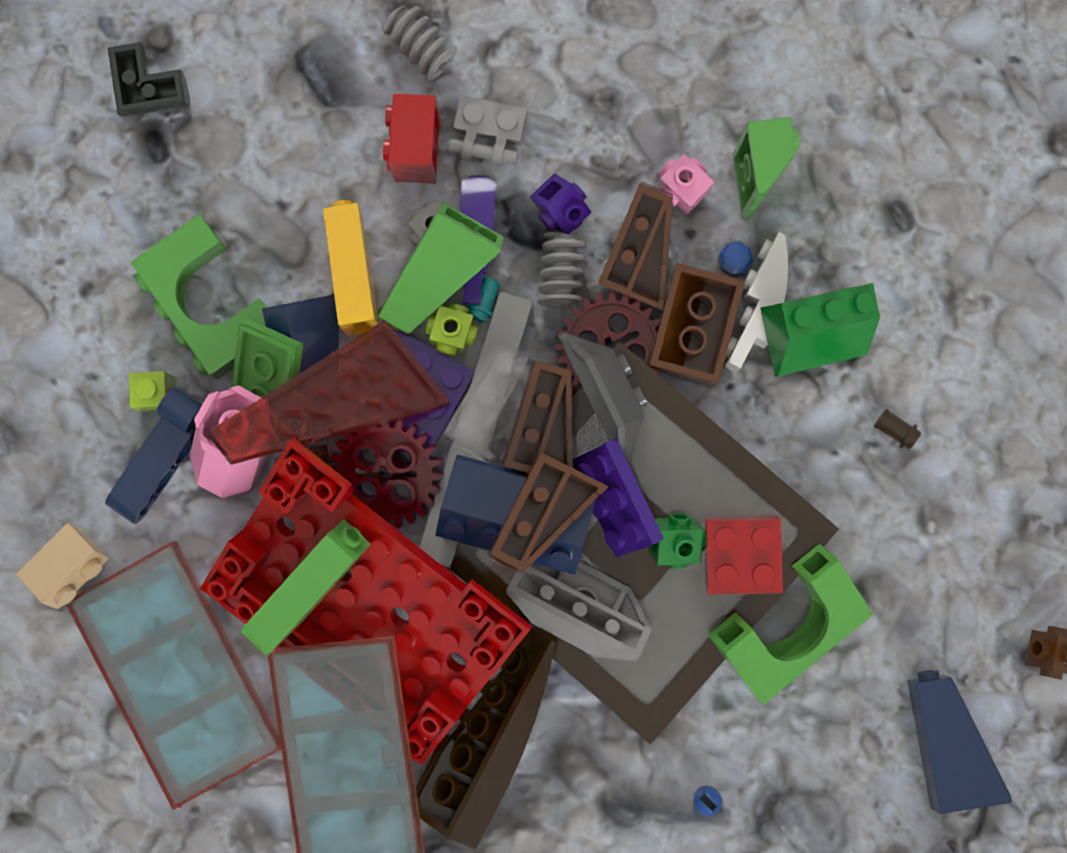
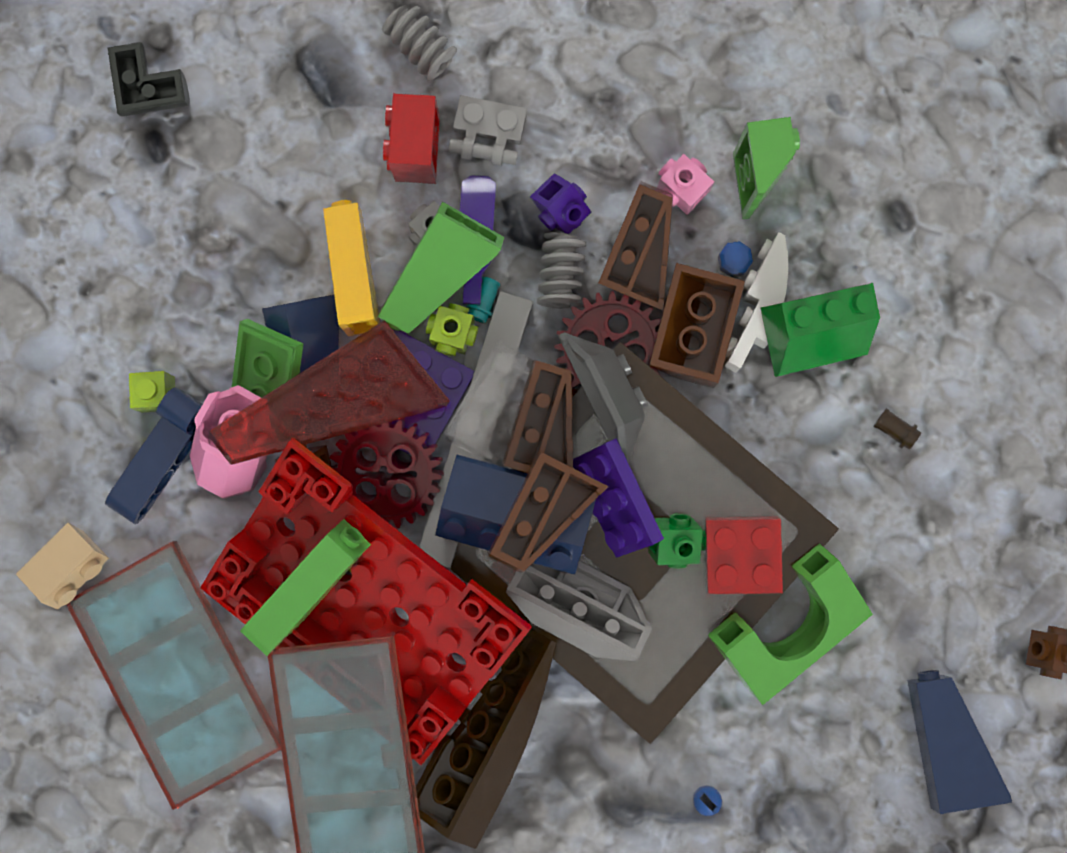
bright green arch [130,214,268,380] -> none

